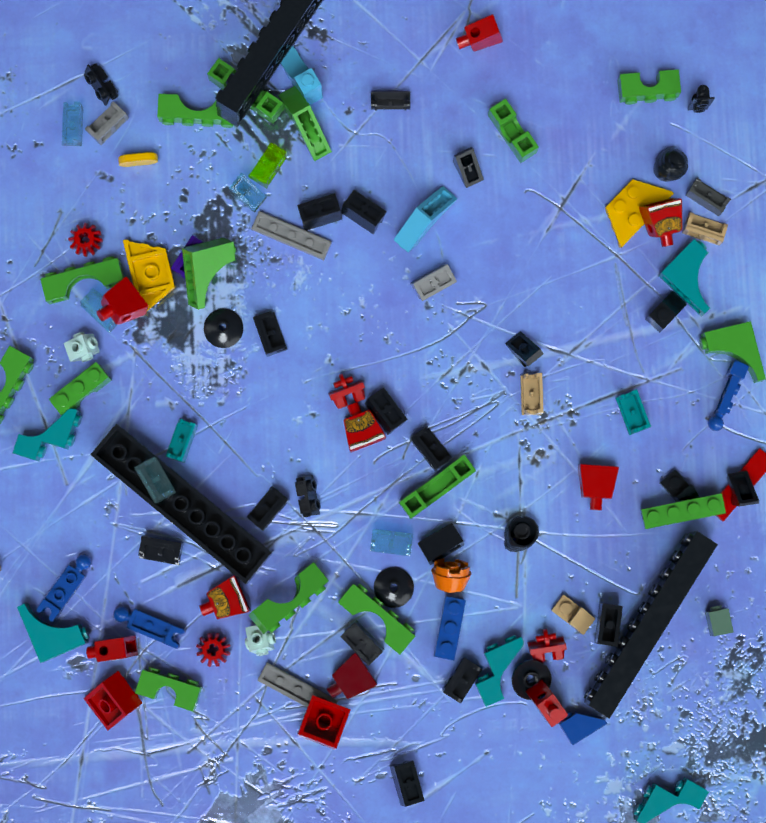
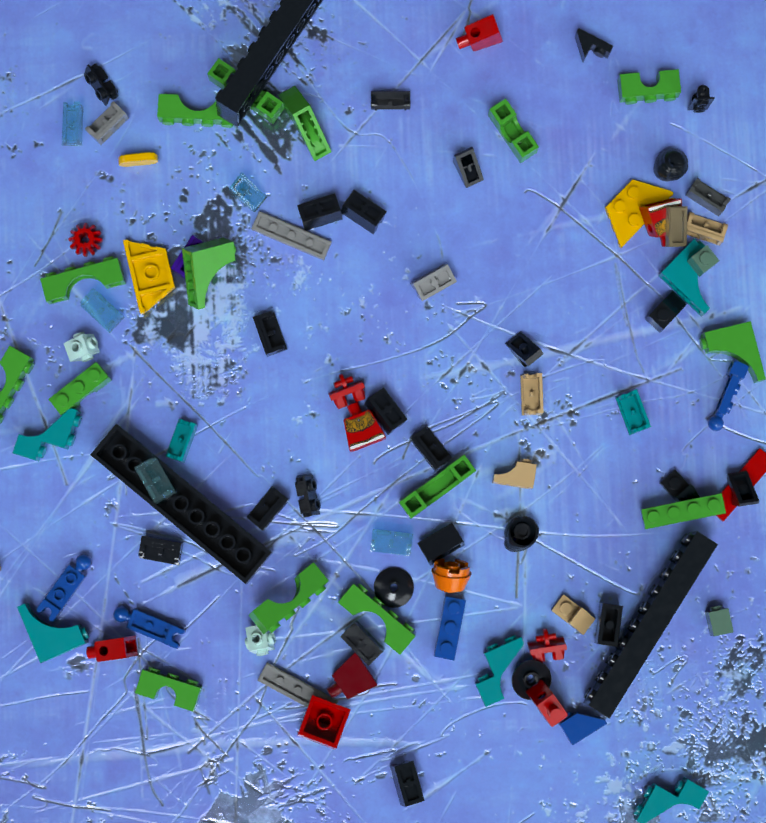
red slope [83,671,142,731] -> none
red torso [97,276,149,325] -> none
red gear [196,633,231,667] -> none
torso [199,576,250,619] -> none
black dish [204,309,243,348] -> none
clear neon green hinge [248,142,288,189] -> none
medium azure arch [281,46,323,105] -> none
medium azure arch [394,186,458,253] -> none
black hinge [442,657,483,703] -> none
red torso [578,464,619,511] -> none
none -> tan arch [492,459,537,489]
none -> black slope [575,28,613,62]
none -> dark tan tile [666,206,688,247]
none -> sand green brick [687,245,720,277]

